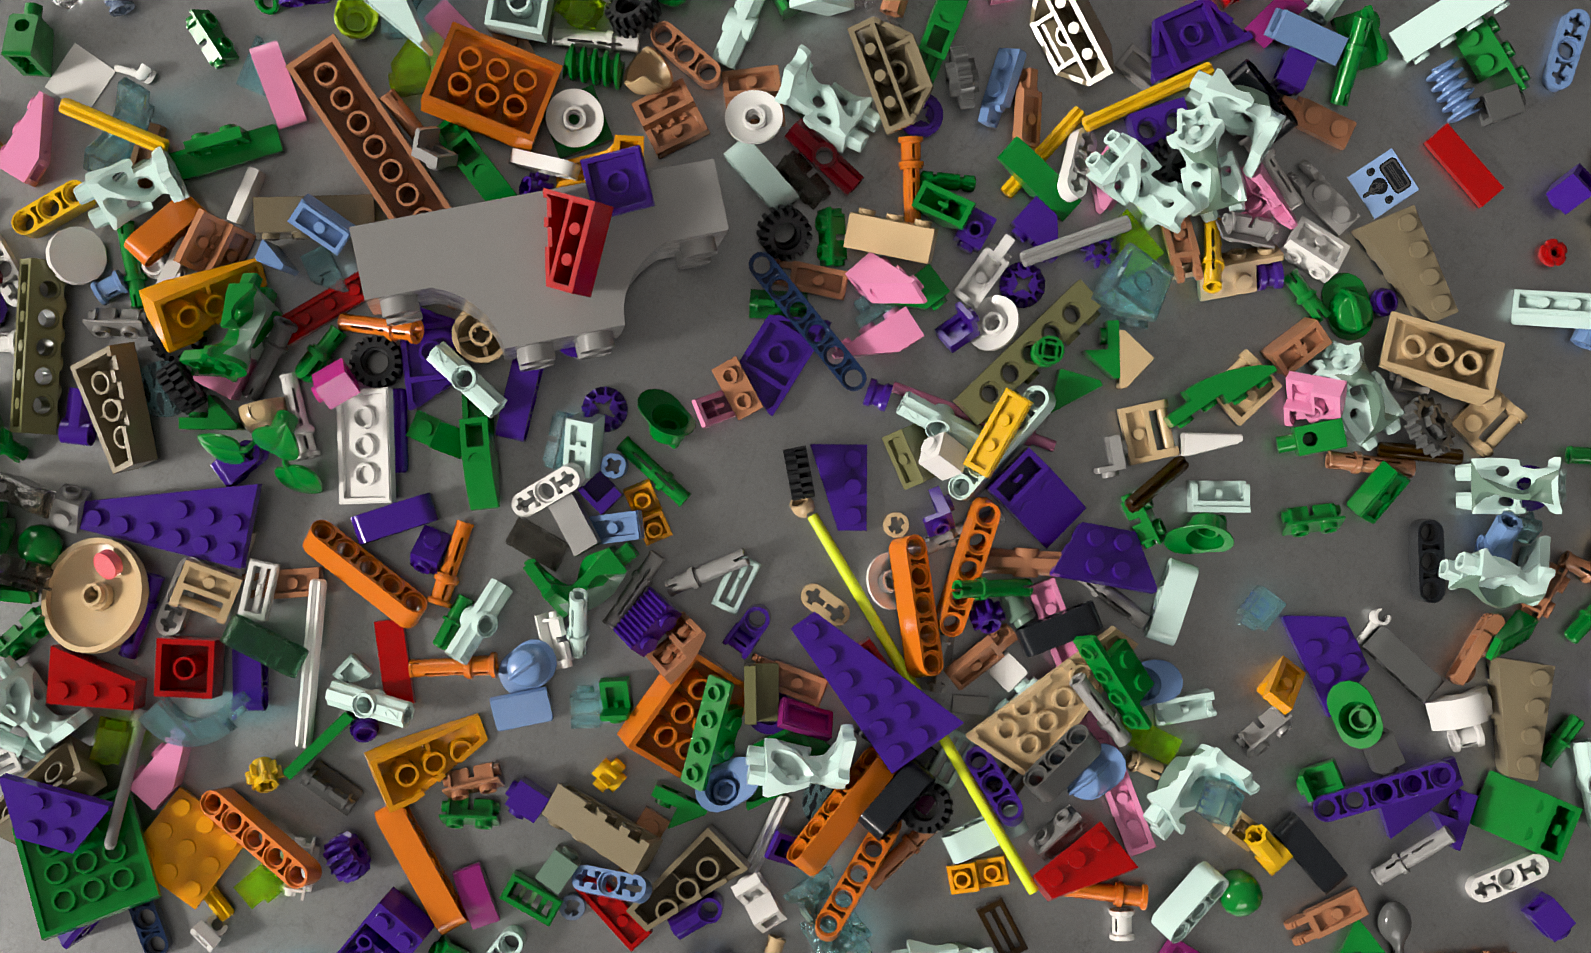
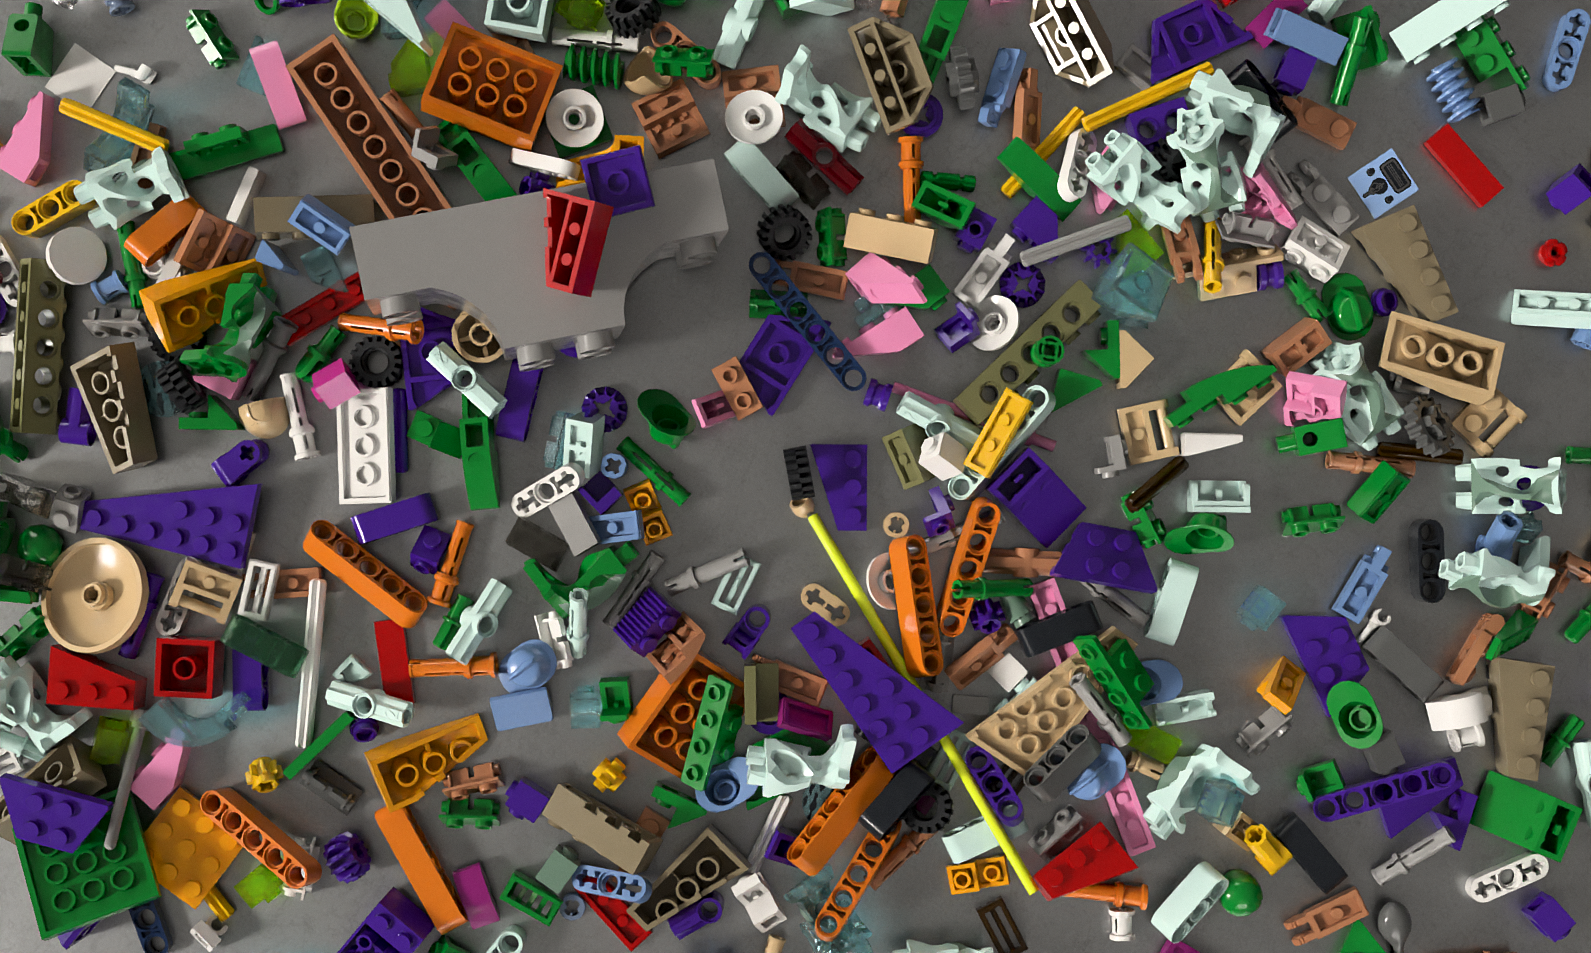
coral tile [93,549,123,579] -> none
green plant [197,410,324,494] -> none
none -> green hinge [652,45,715,78]
none -> medium blue hinge [1331,545,1392,624]

